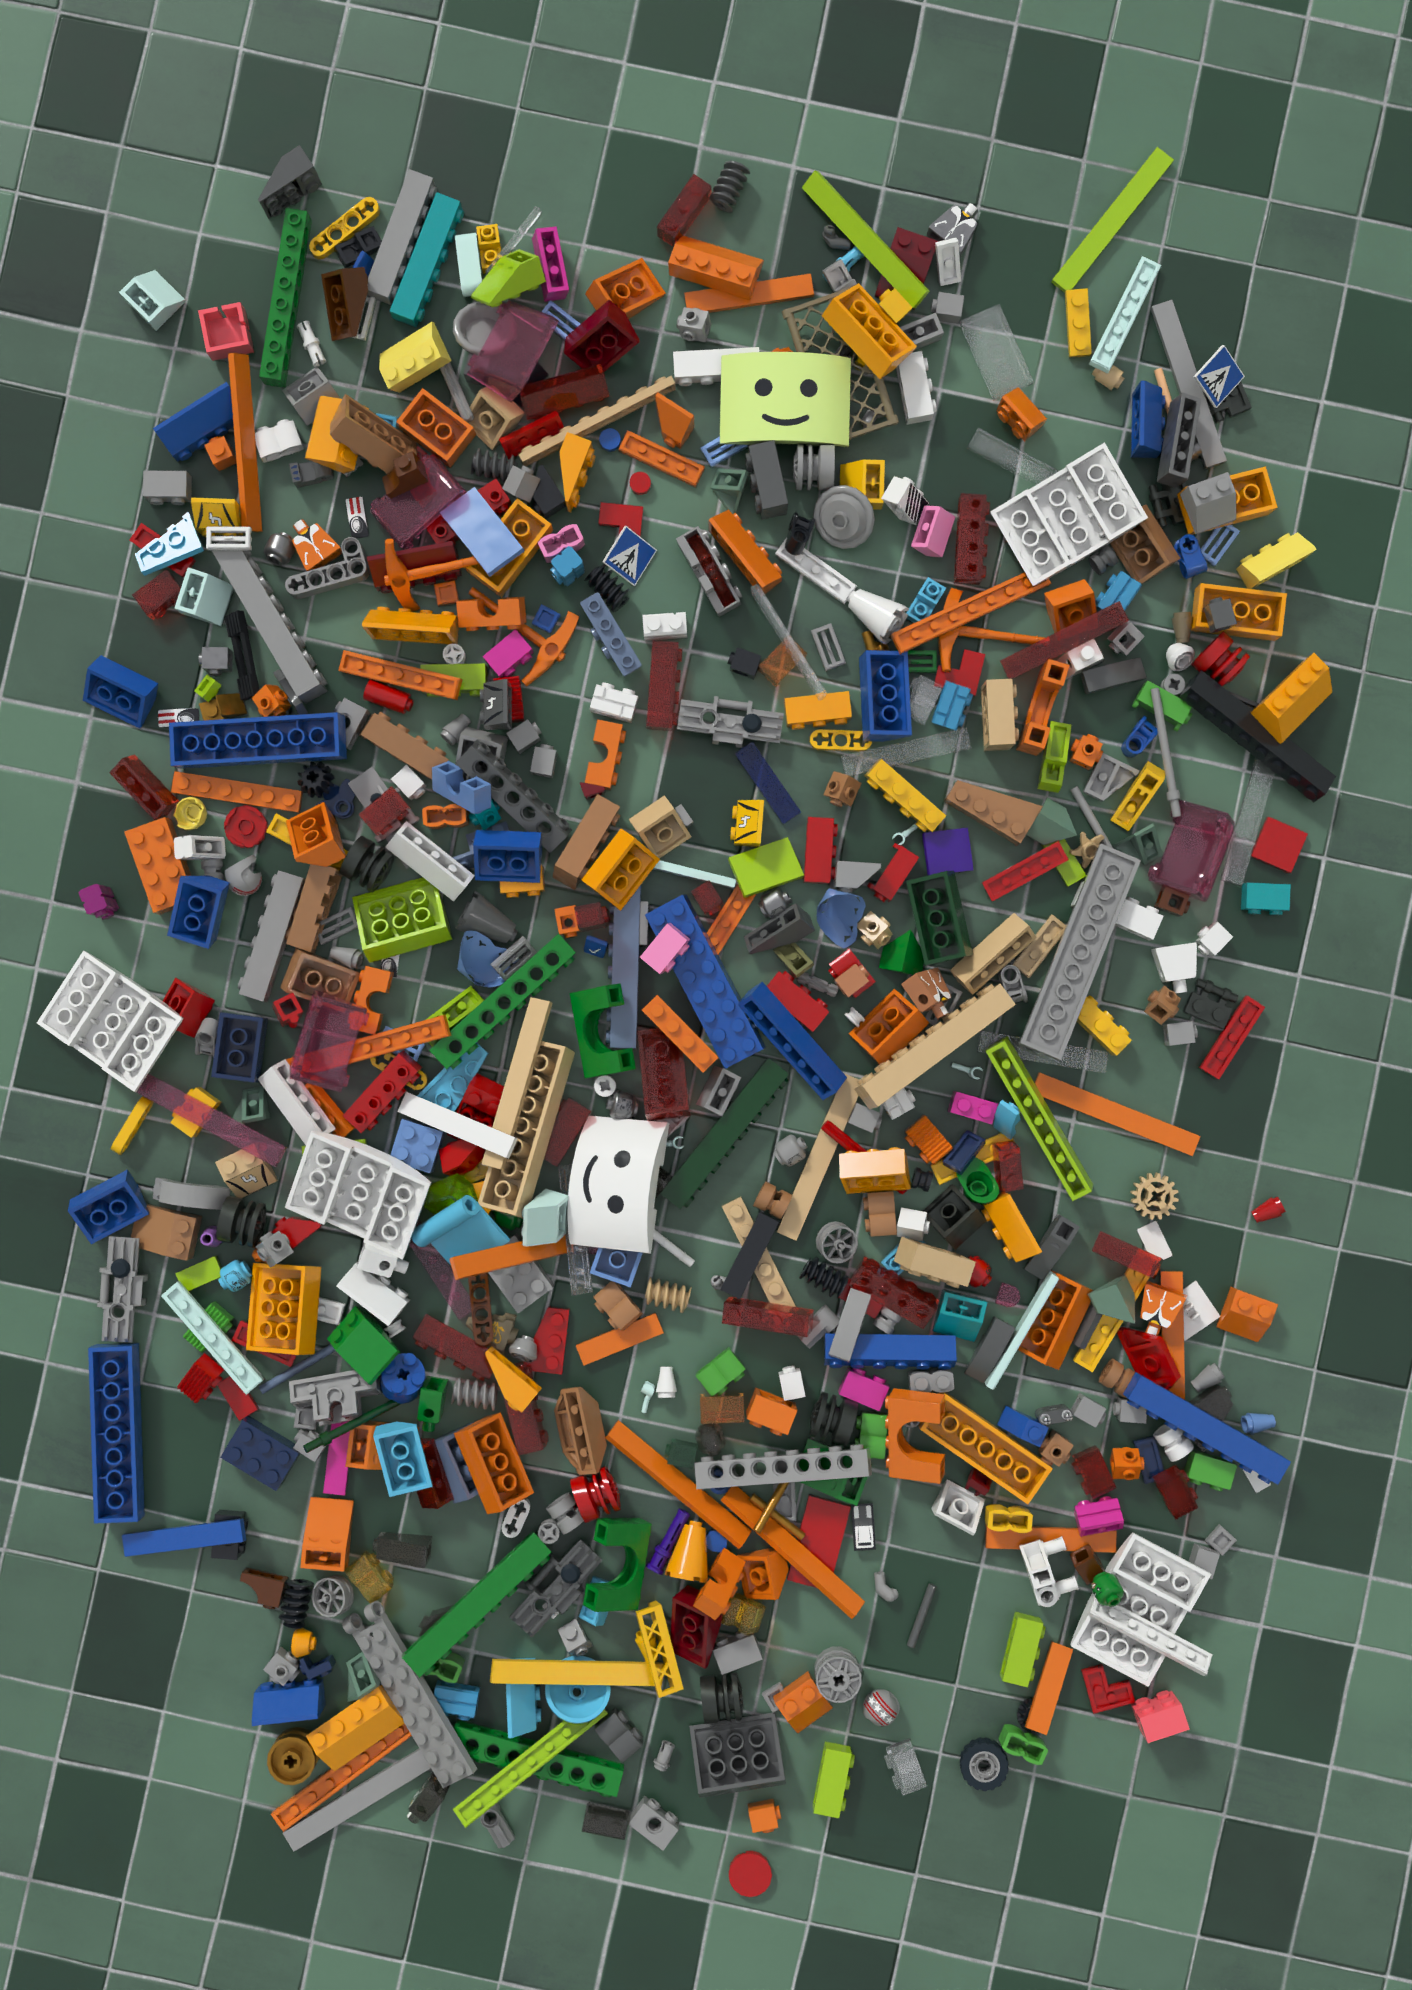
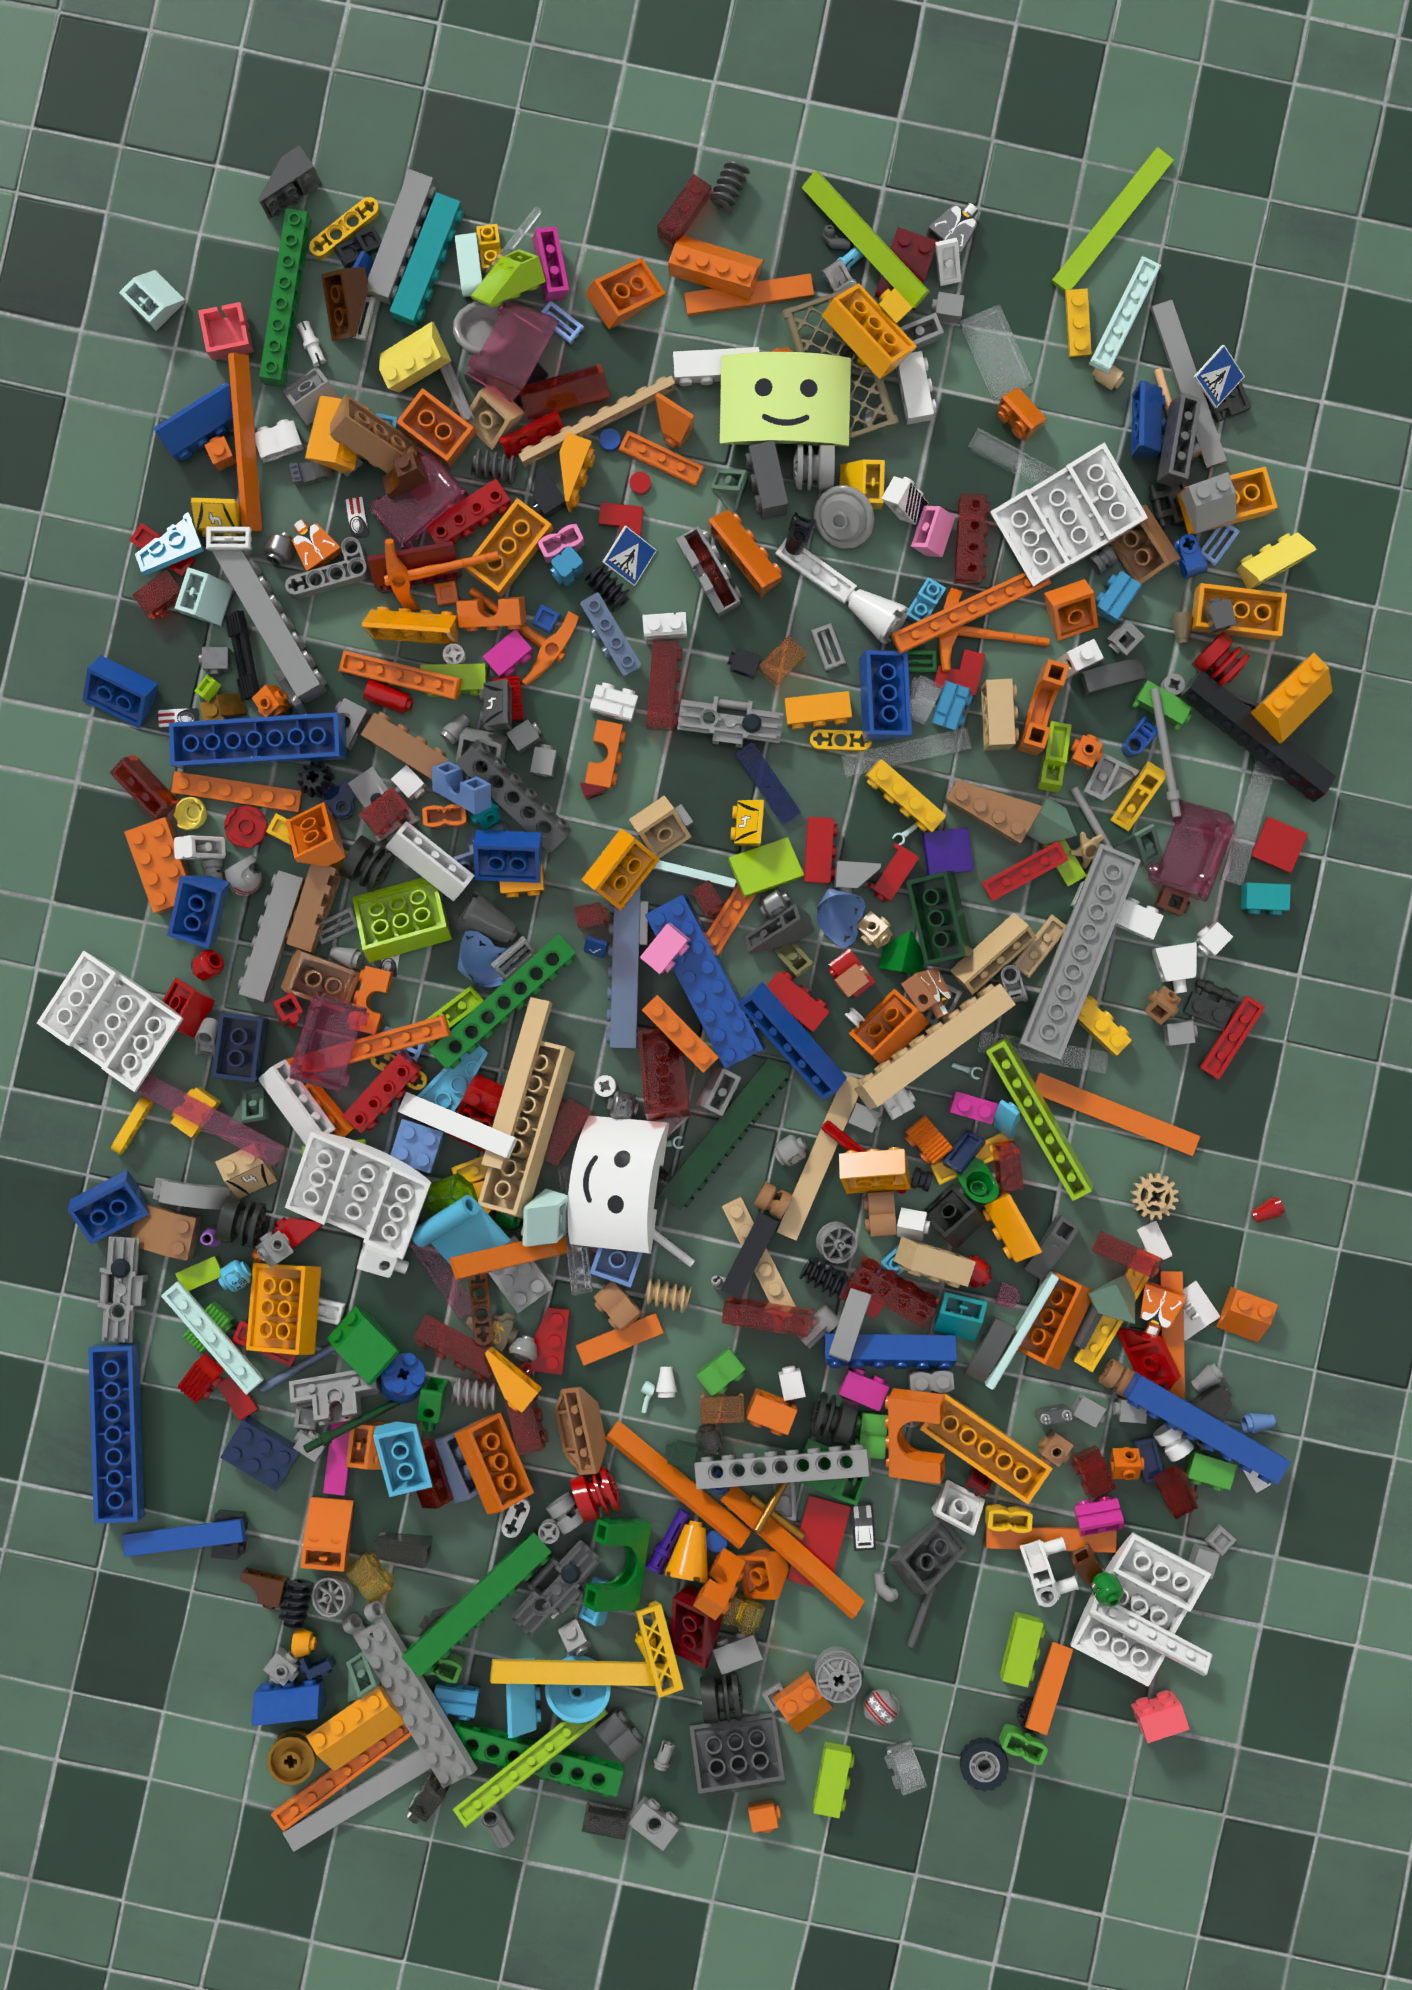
magenta brick [78,884,119,920] -> none
light grey brick [143,471,192,505] -> none
white slope [337,1262,410,1326] -> none
white bush [384,1319,406,1338] -> none
red slope [439,1125,493,1178] -> none
medium blue tile [440,487,524,577] -> none
light grey brick [502,465,540,503] -> none
medium nougat wedge [553,794,621,890] -> none
orange brick [554,905,581,939] -> none
dark red slope [564,300,639,379] -> none
green arch [569,983,636,1078] -> none
light grey brick [677,307,712,342] -> none
light blue tile [700,437,748,468] -> none
red tile [728,1850,772,1897] -> none
clear tile [750,584,827,701] -> none
light grey axle [797,972,839,997] -> none
medium nougat brick [823,771,862,807] -> none
pearl gold arm [861,630,889,651] -> none
light grey wheel [873,1305,902,1334] -> none
blue slope [997,1405,1049,1447] -> none
clear red brick [1000,601,1129,680] -> none
red tile [1081,1664,1135,1714] -> none
white cone [1166,643,1195,671] -> none
none -> red head [191,950,224,981]
none -> dark grey slope [888,1517,968,1595]

